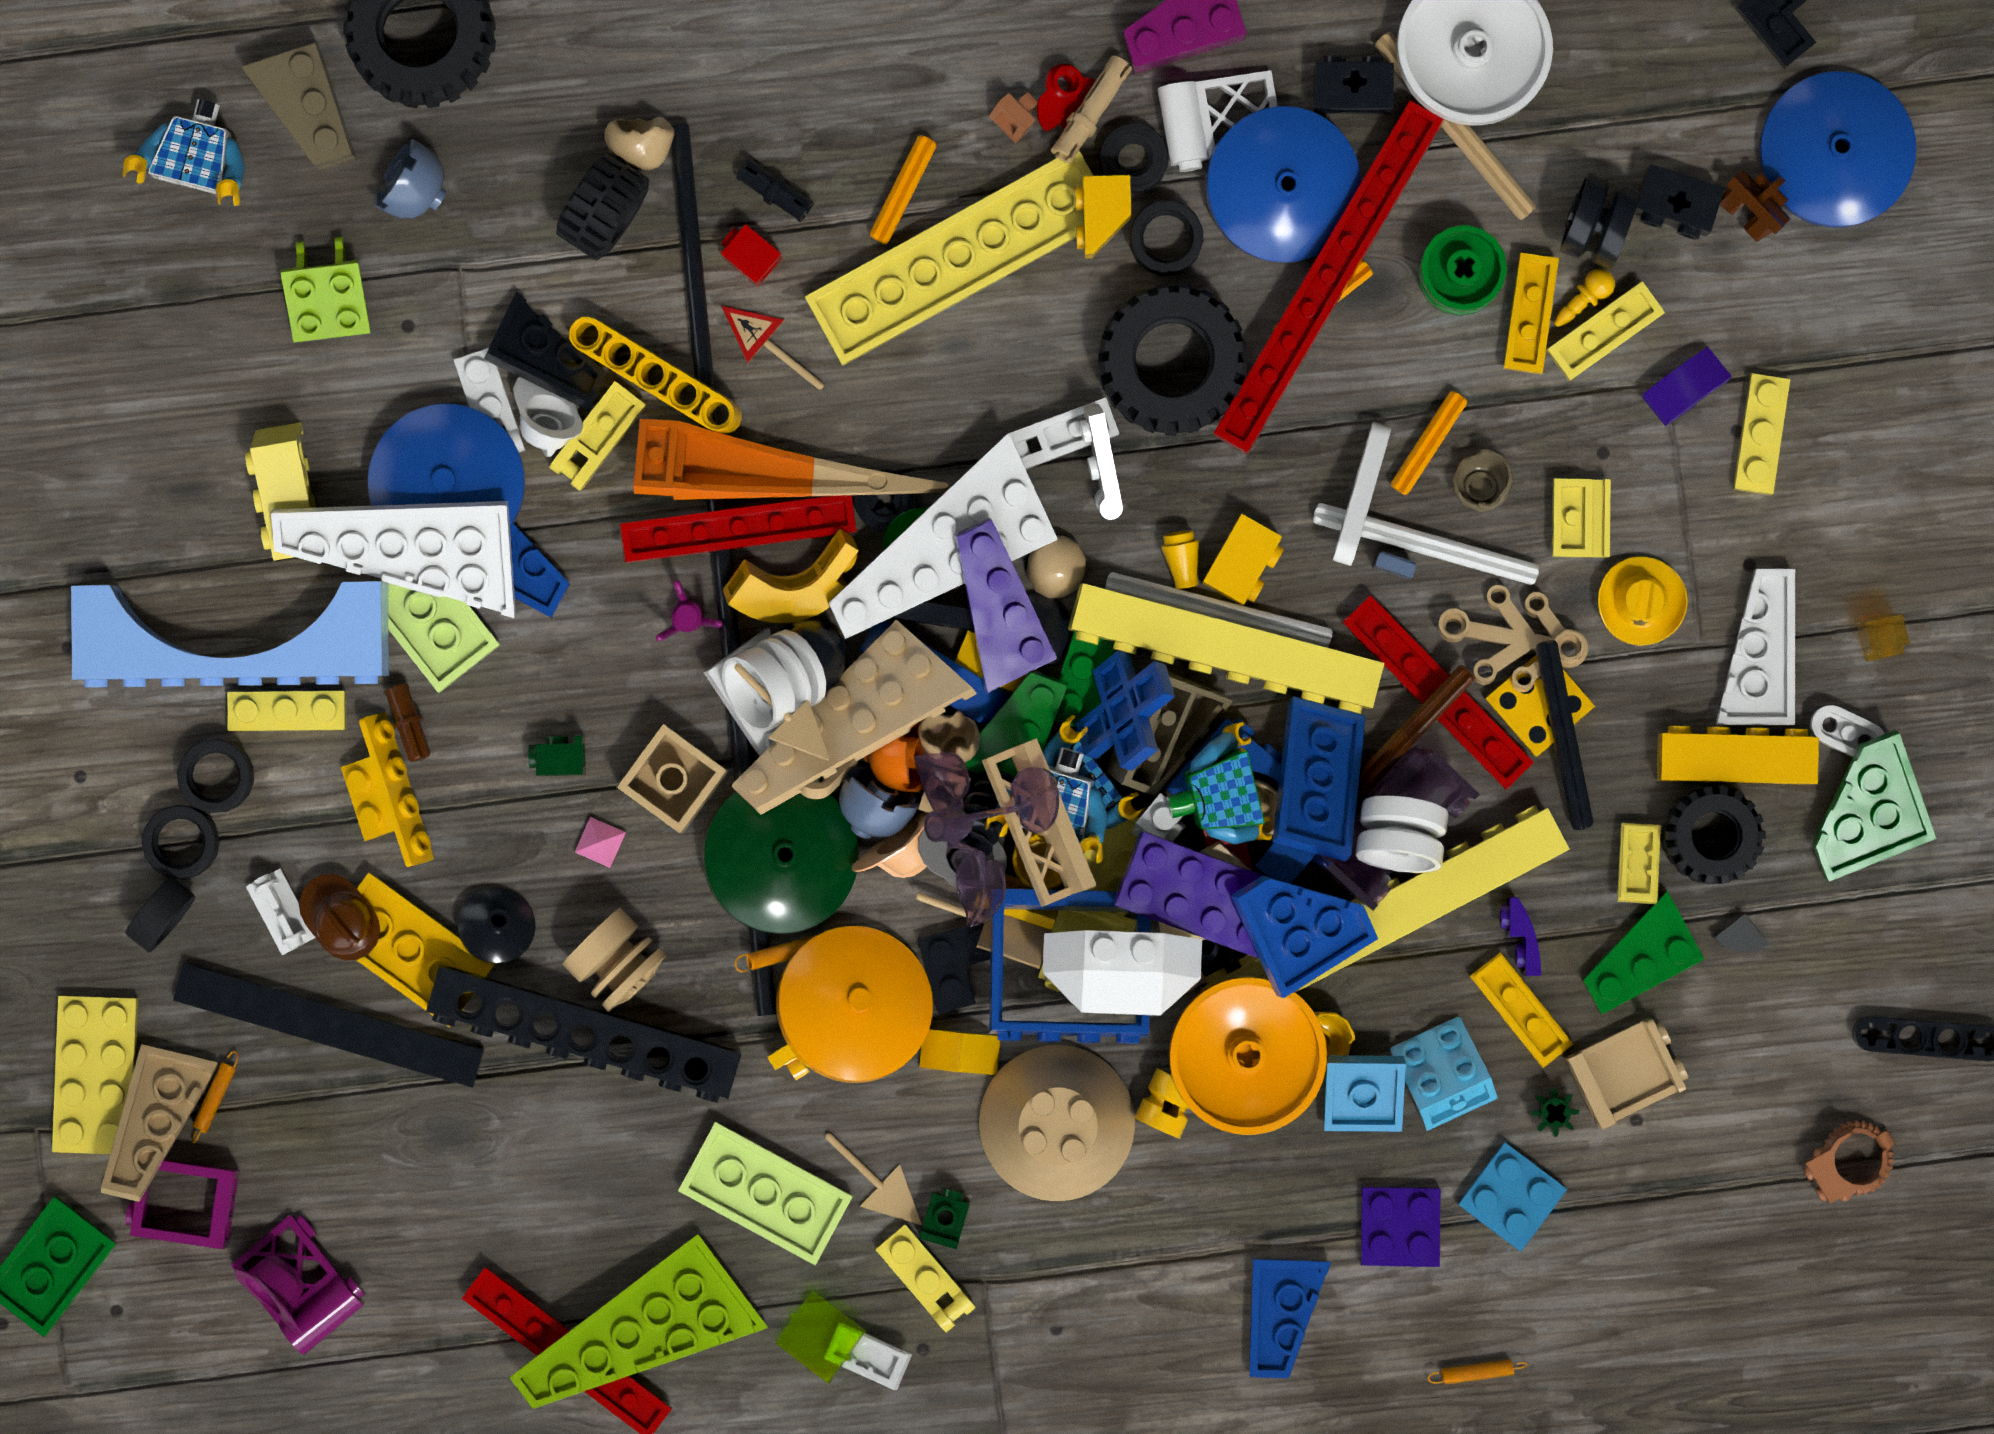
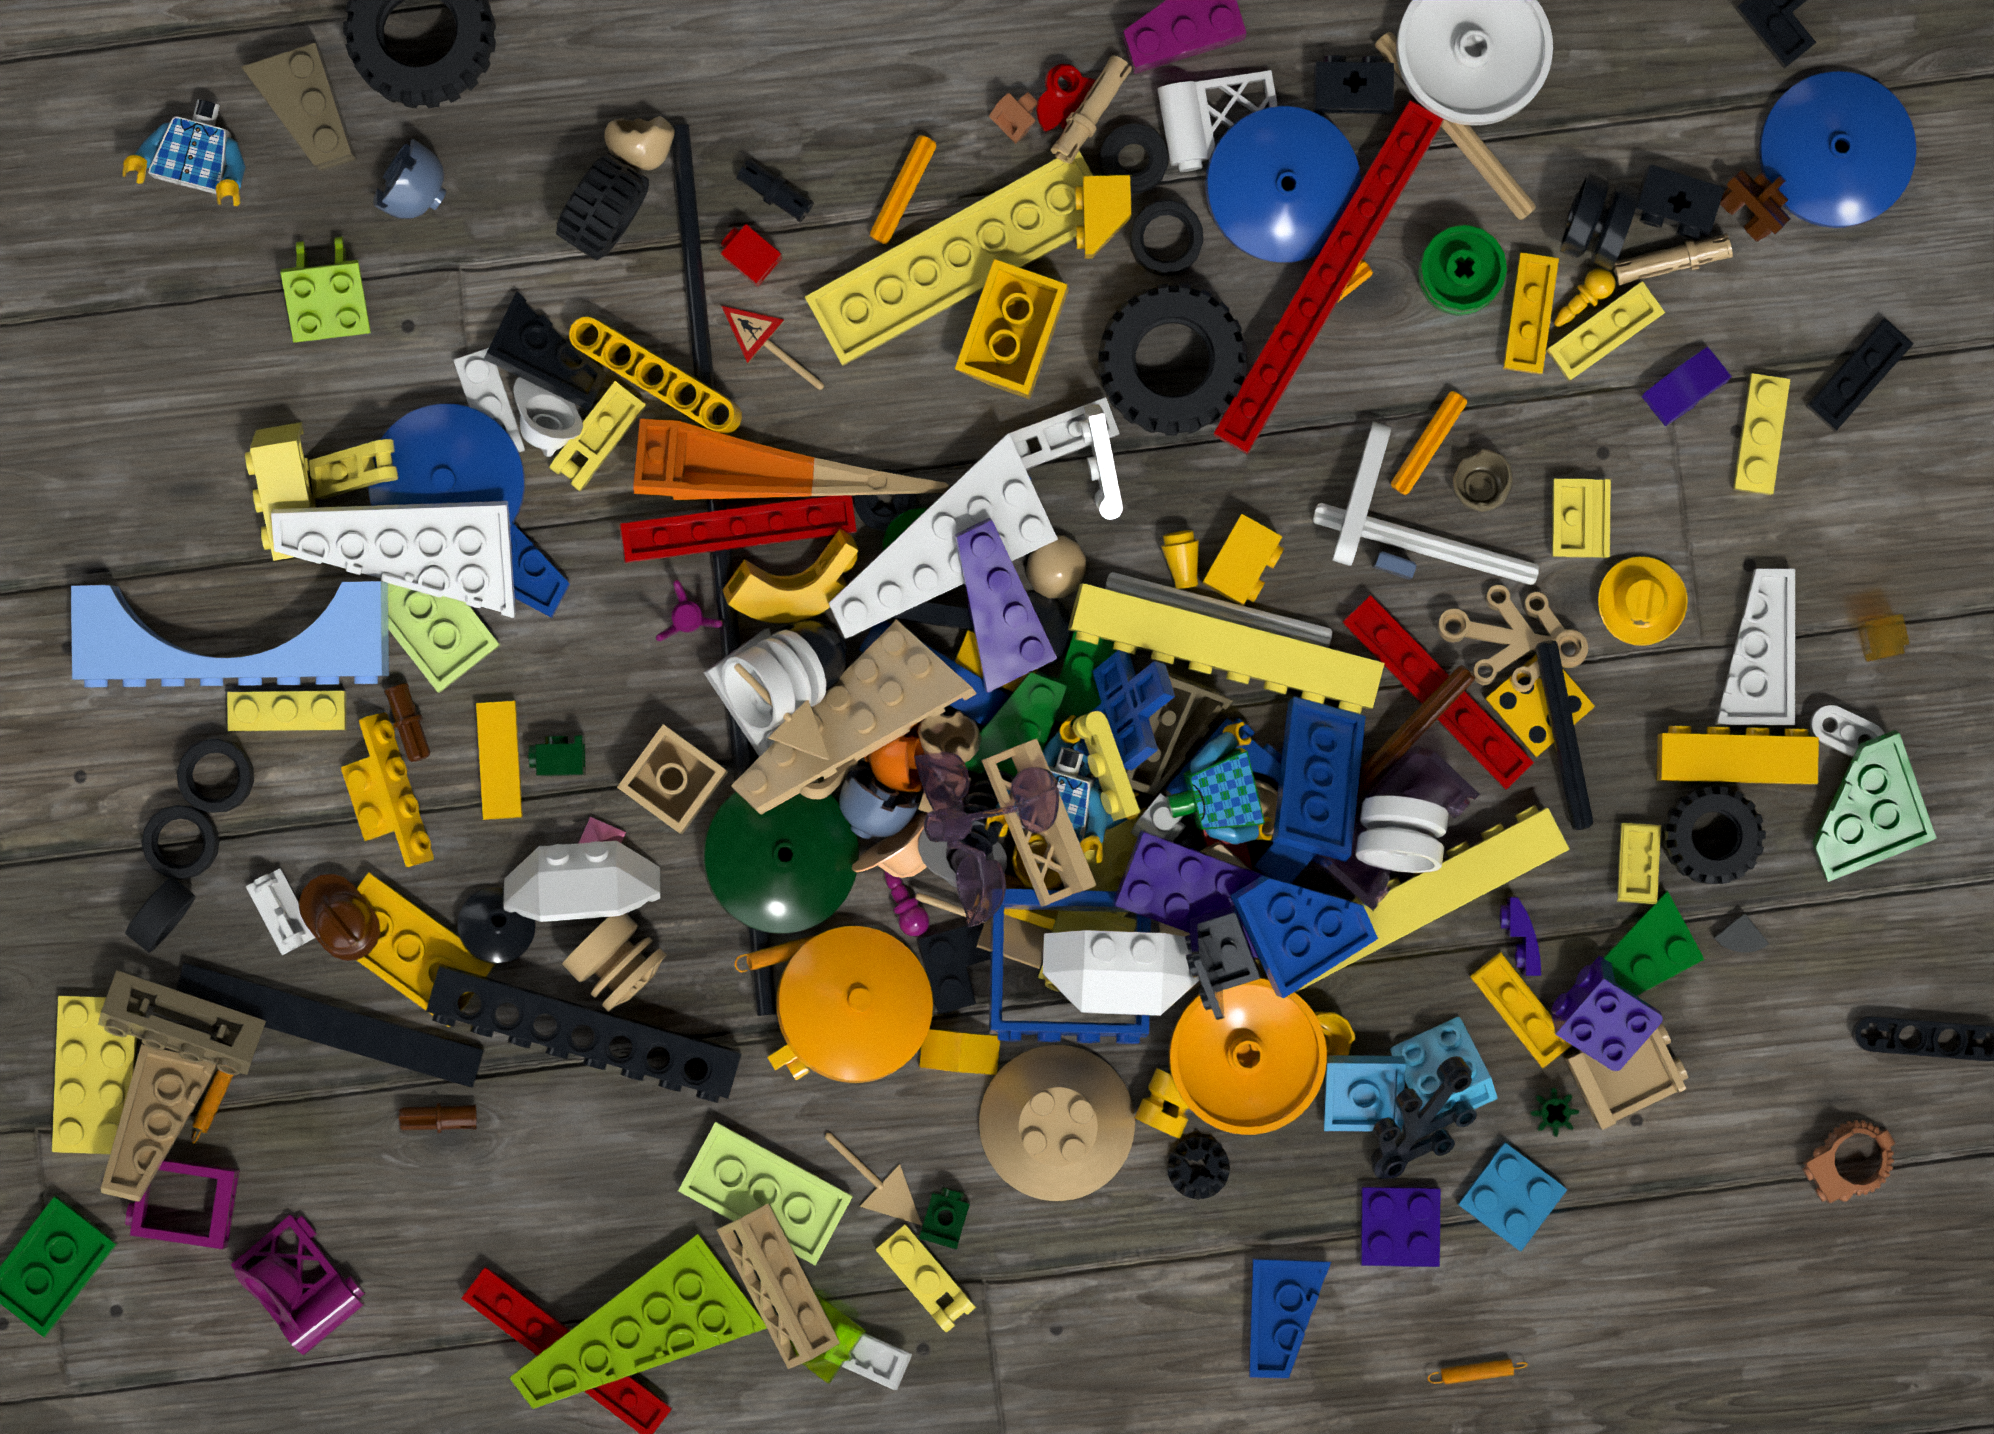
none -> dark tan brick [98,970,266,1075]
none -> light yellow plate [309,439,398,499]
none -> reddish brown axle [399,1102,477,1133]
none -> yellow tile [476,701,523,820]
none -> white wedge [503,841,660,922]
none -> tan fence [717,1203,840,1369]
none -> magenta bar [884,870,929,936]
none -> yellow slope [955,259,1069,400]
none -> light yellow plate [1073,711,1140,821]
none -> black gear [1167,1137,1230,1200]
none -> black bracket [1185,905,1260,1020]
none -> black plant [1371,1056,1477,1179]
none -> dark purple bracket [1551,956,1663,1071]
none -> tan pin [1613,233,1733,286]
none -> black tile [1806,318,1914,432]

